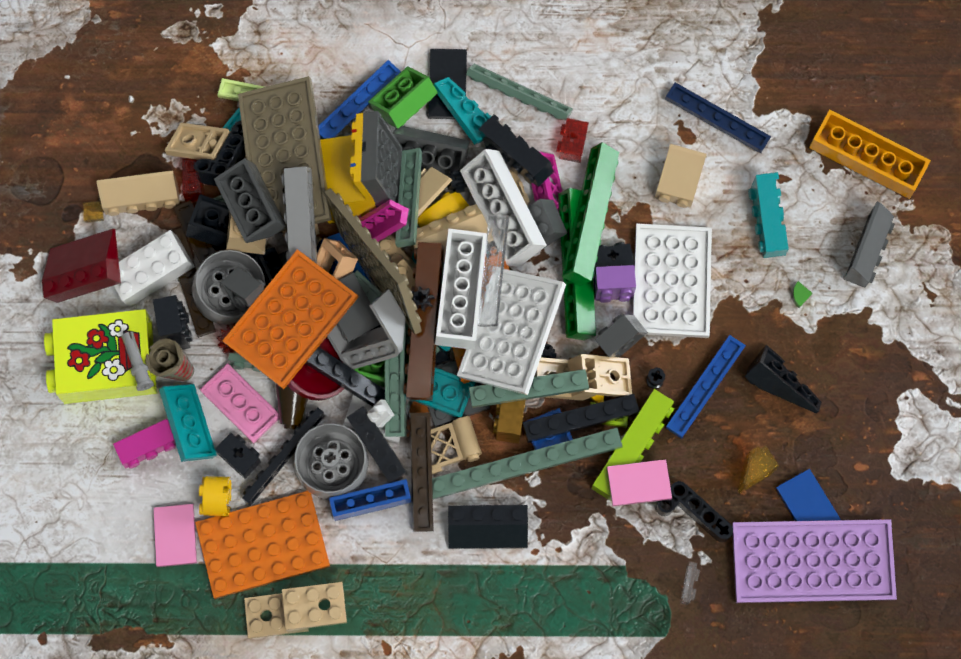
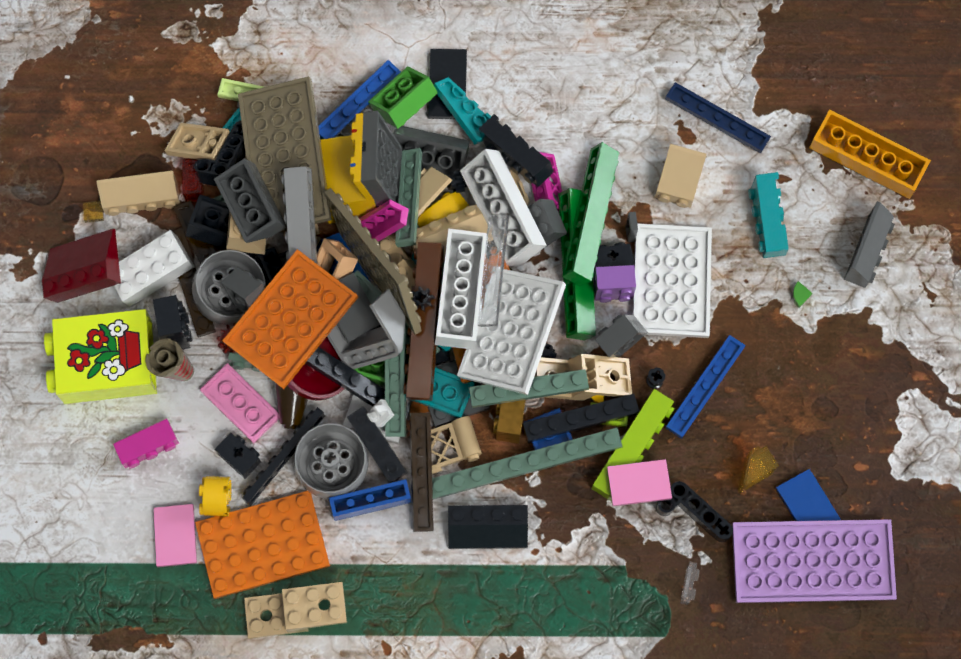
light grey pin [121,332,154,391] -> none
teal plate [159,384,217,462] -> none
sand green plate [466,63,573,121] -> none
clear red brick [556,118,589,163] -> none
black wedge [745,345,822,414] -> none
none -> dark grey tile [625,212,638,243]

